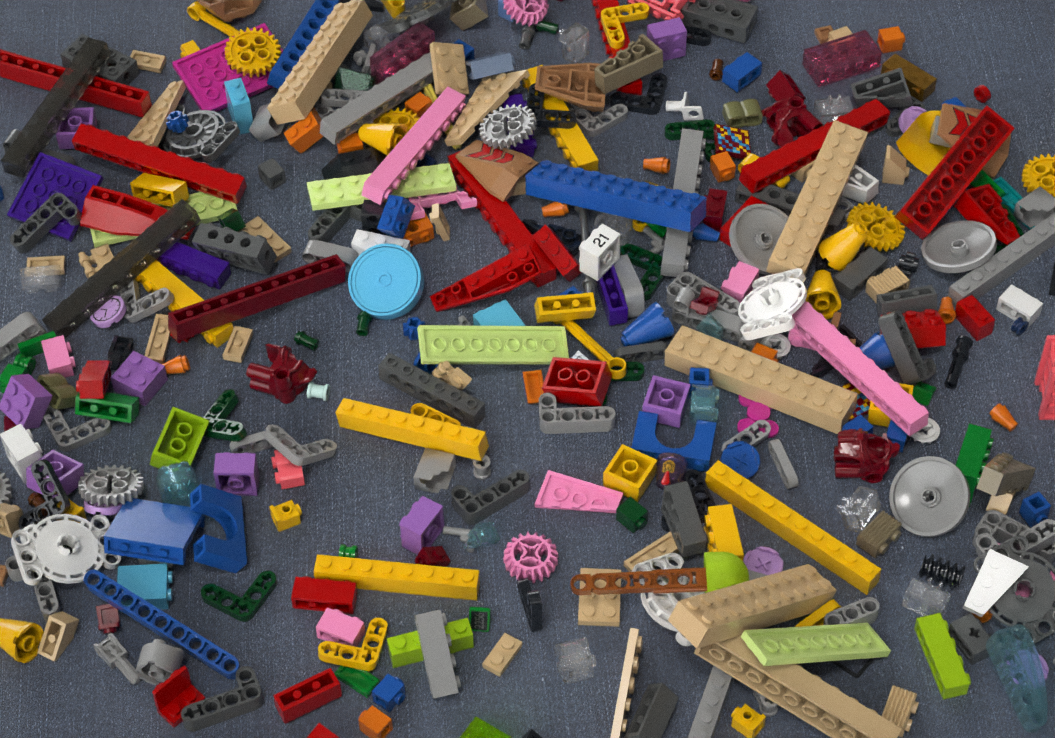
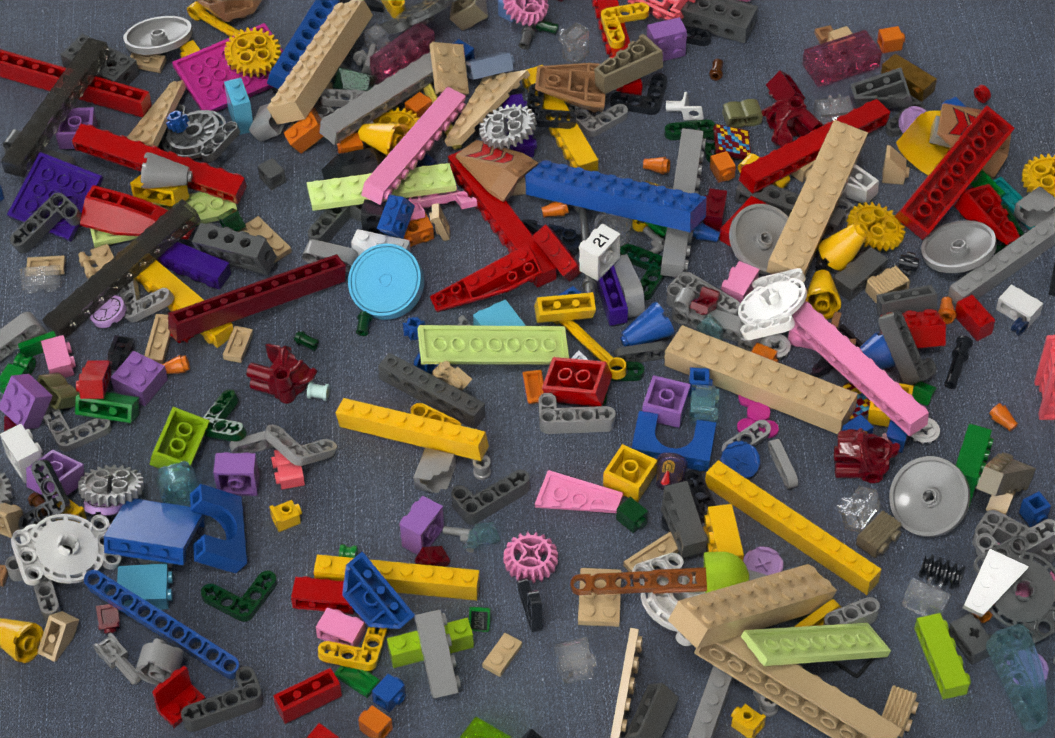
blue brick [722,52,762,92] -> none
none -> light grey dish [123,16,193,55]
none -> light grey cone [141,152,193,189]
none -> blue wedge [342,551,415,629]

